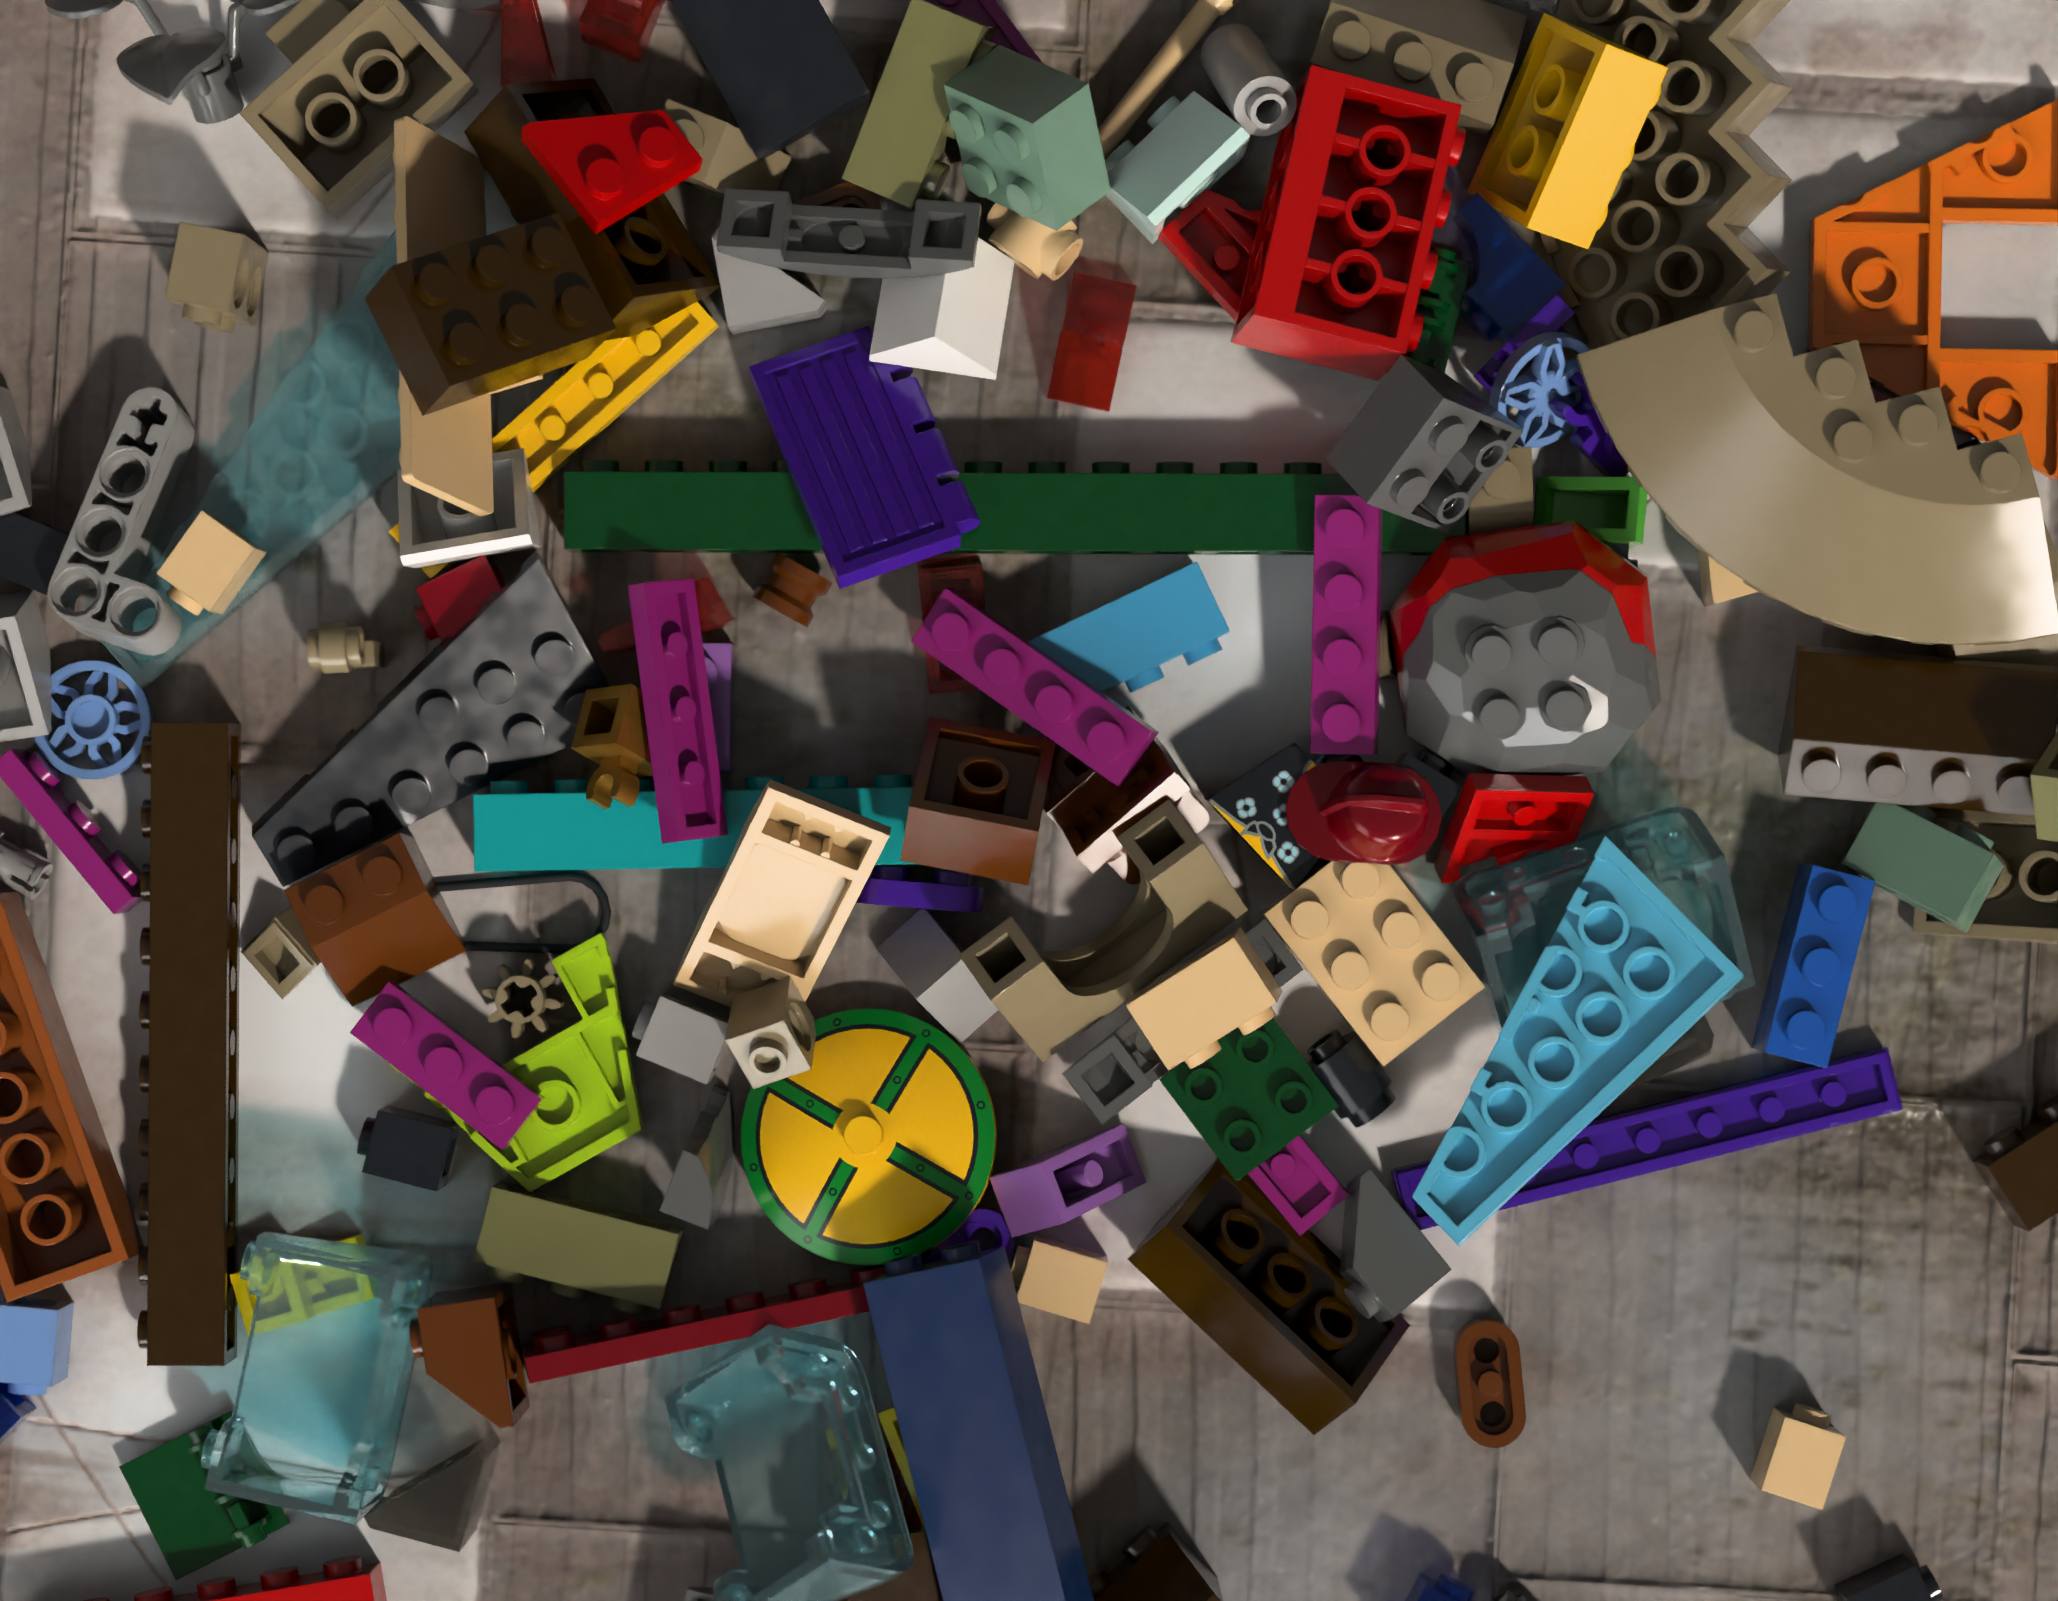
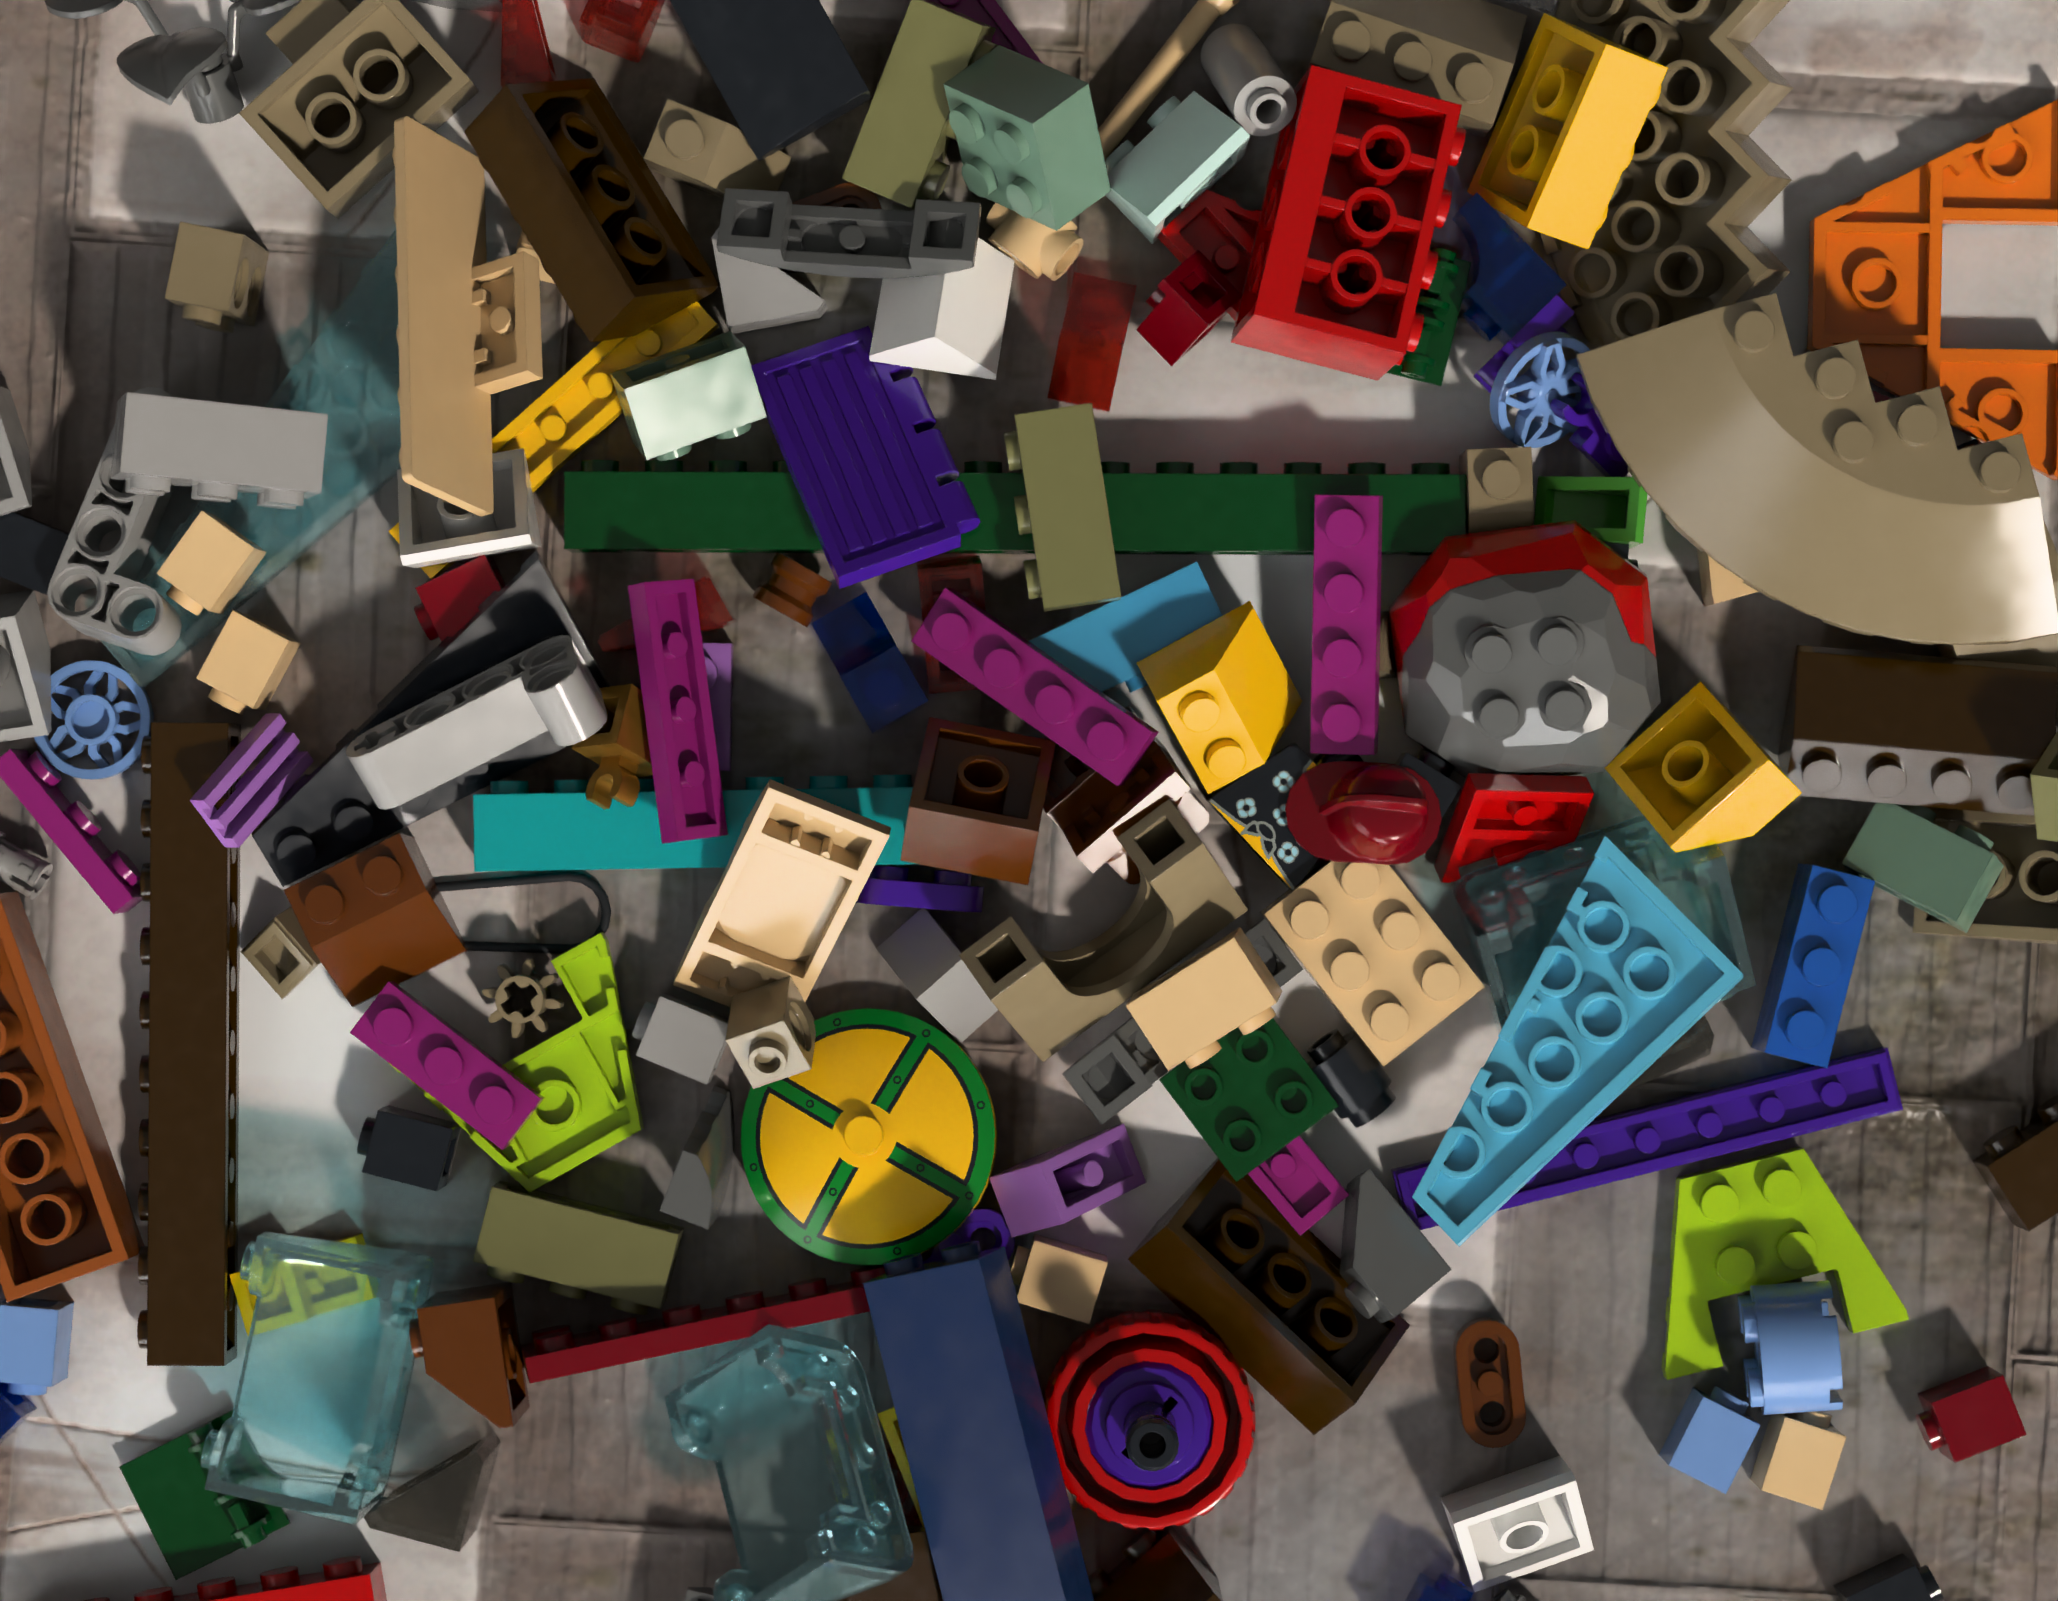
dark tan plate [306,621,386,674] -> none
dark brown brick [365,212,617,416] -> none
red wing [520,110,703,235] -> none
dark grey slope [1325,354,1523,534] -> none
none -> light grey brick [111,392,328,509]
none -> medium lavender tile [190,713,314,848]
none -> tan brick [196,610,301,715]
none -> light grey beam [345,635,607,810]
none -> brick [610,331,767,461]
none -> clear blue arch [811,592,930,734]
none -> olive brick [1004,403,1121,612]
none -> red wheel [1043,1309,1256,1531]
none -> dark red brick [1136,250,1243,366]
none -> yellow slope [1136,601,1302,794]
none -> white slope [1441,1456,1594,1592]
none -> yellow slope [1605,681,1802,853]
none -> medium blue brick [1659,1385,1761,1494]
none -> lime wing [1661,1147,1909,1380]
none -> medium blue brick [1737,1280,1843,1415]
none -> dark red brick [1916,1366,2027,1463]

